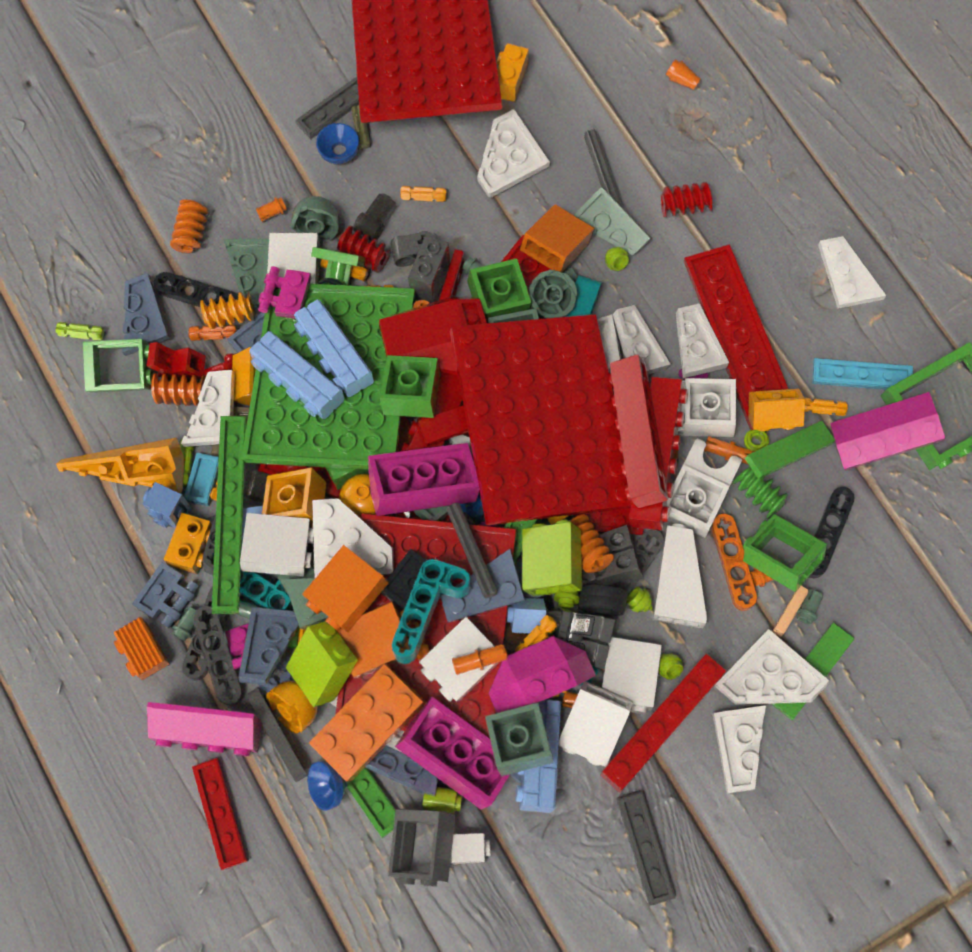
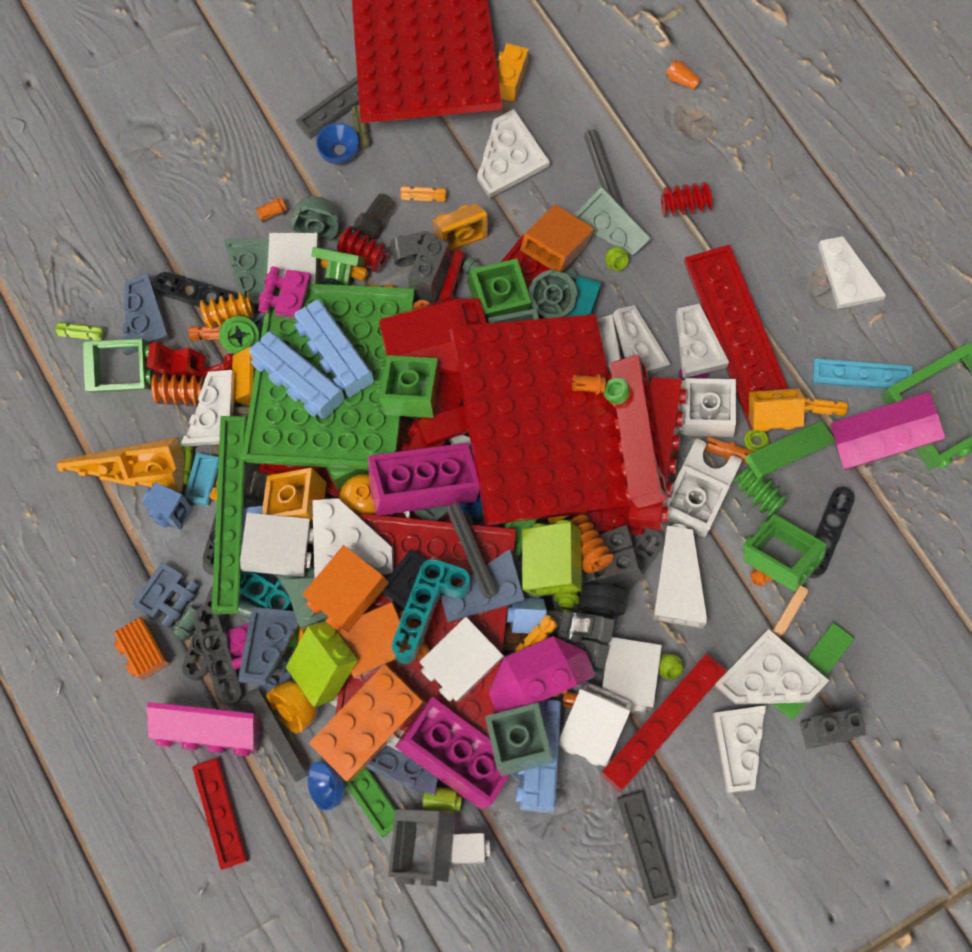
light orange brick [164,513,212,574] -> none
orange piece [170,199,208,253] -> none
orange axle [452,645,507,675] -> none
lime plate [626,587,653,613] -> none
orange beam [711,514,757,611] -> none
sand green pin [797,589,823,624] -> none
none -> bright green gear [219,315,259,354]
none -> light orange slope [432,203,488,252]
none -> orange pin [572,374,606,395]
none -> bright green tile [604,378,631,405]
none -> dark grey hips [800,708,867,749]

